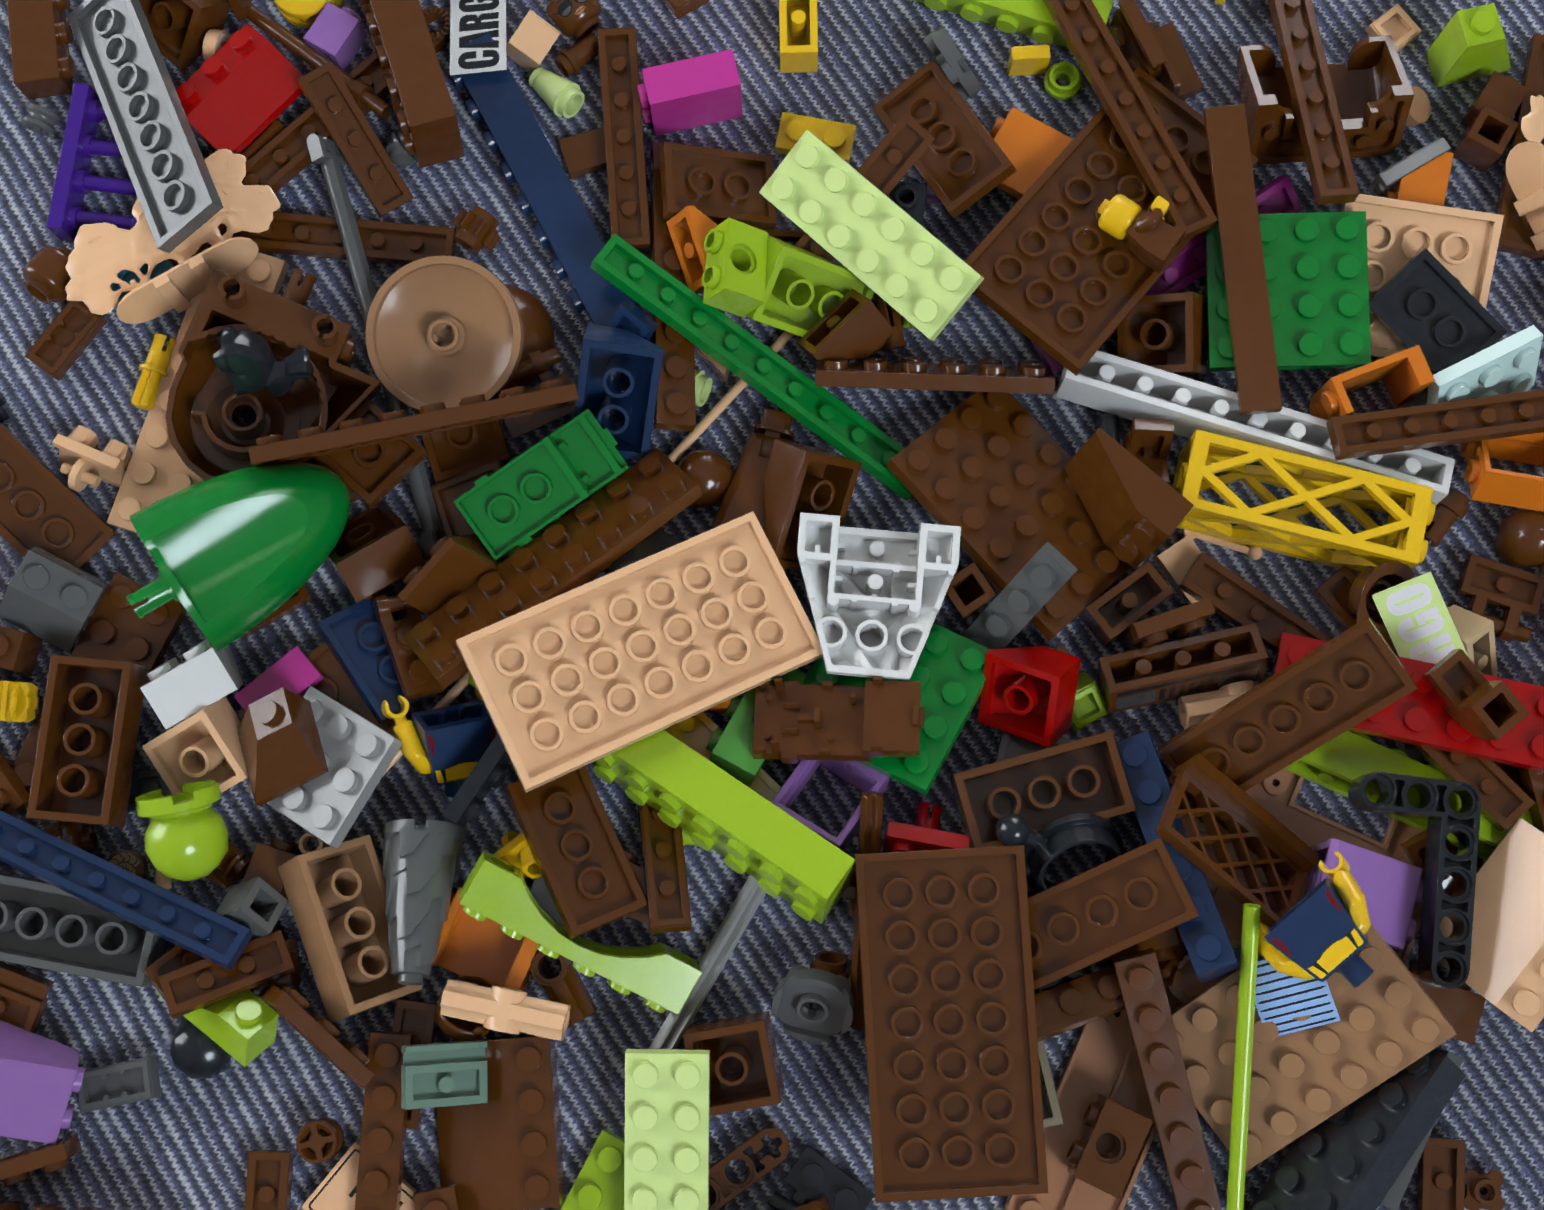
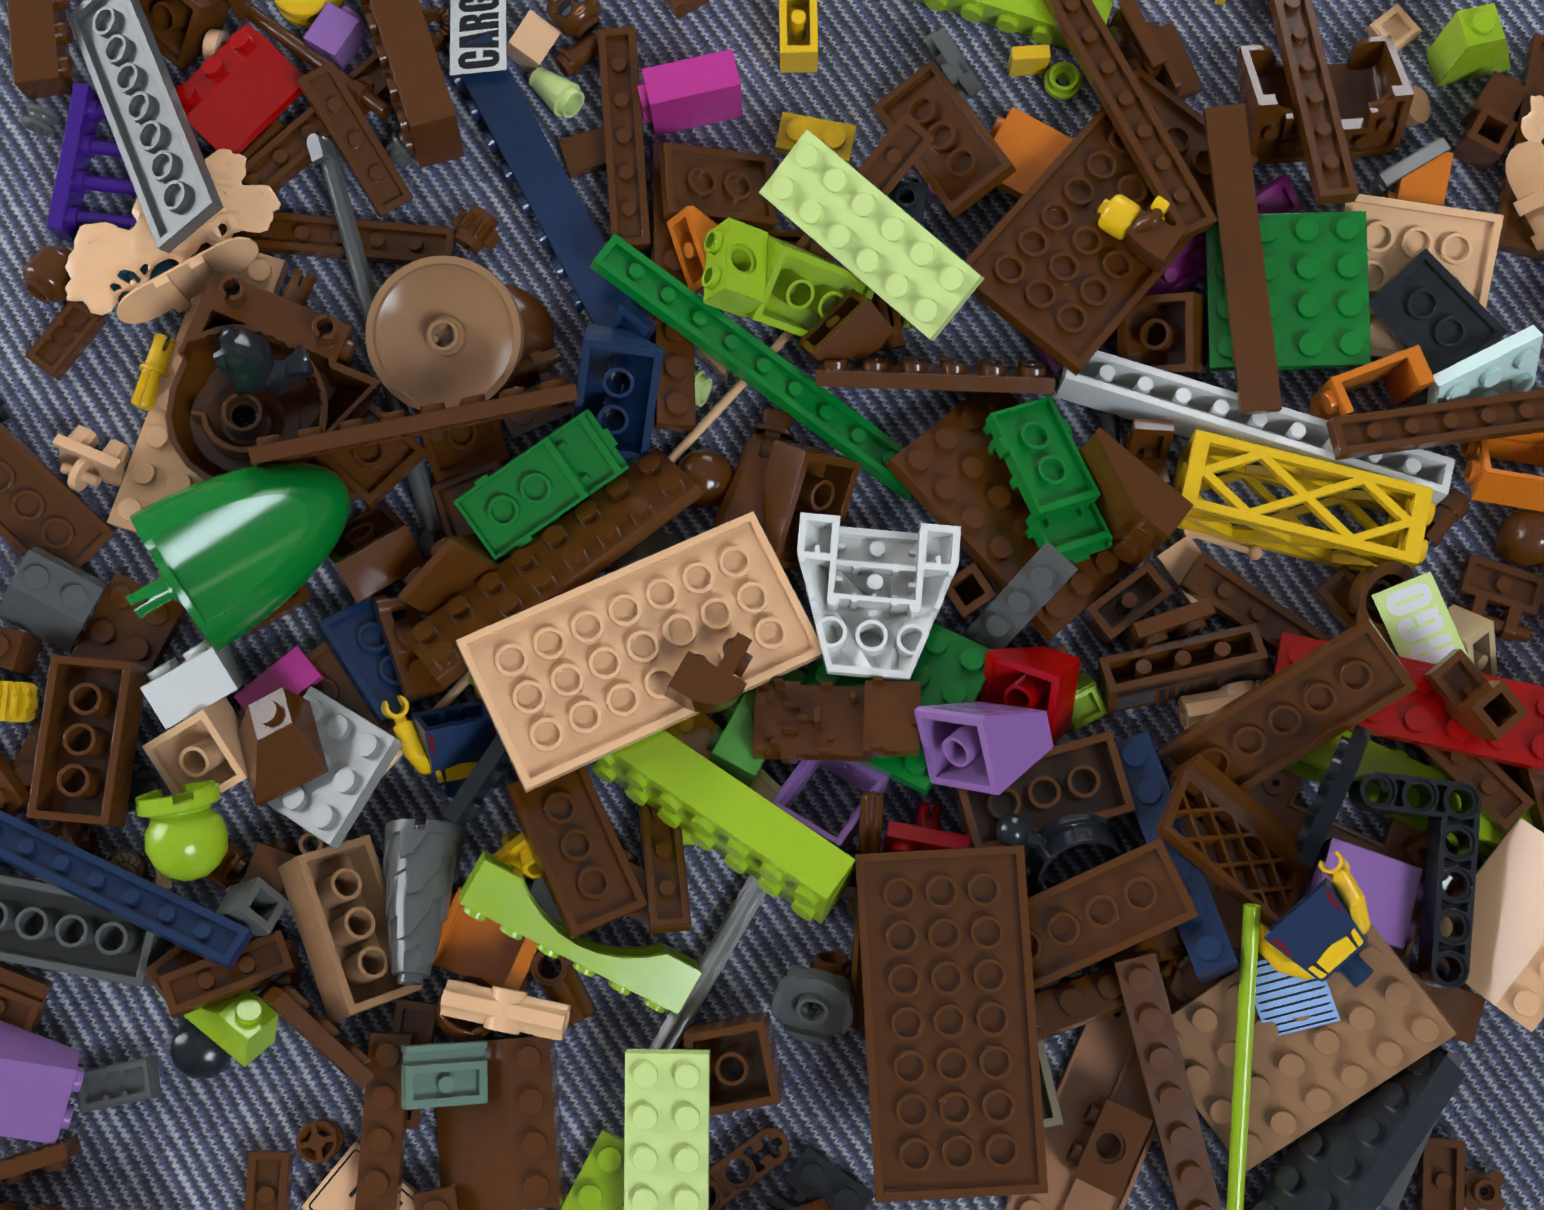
none -> reddish brown brick [664,632,753,713]
none -> medium lavender slope [914,701,1054,795]
none -> green piece [983,396,1113,564]
none -> black plate [1295,725,1372,868]

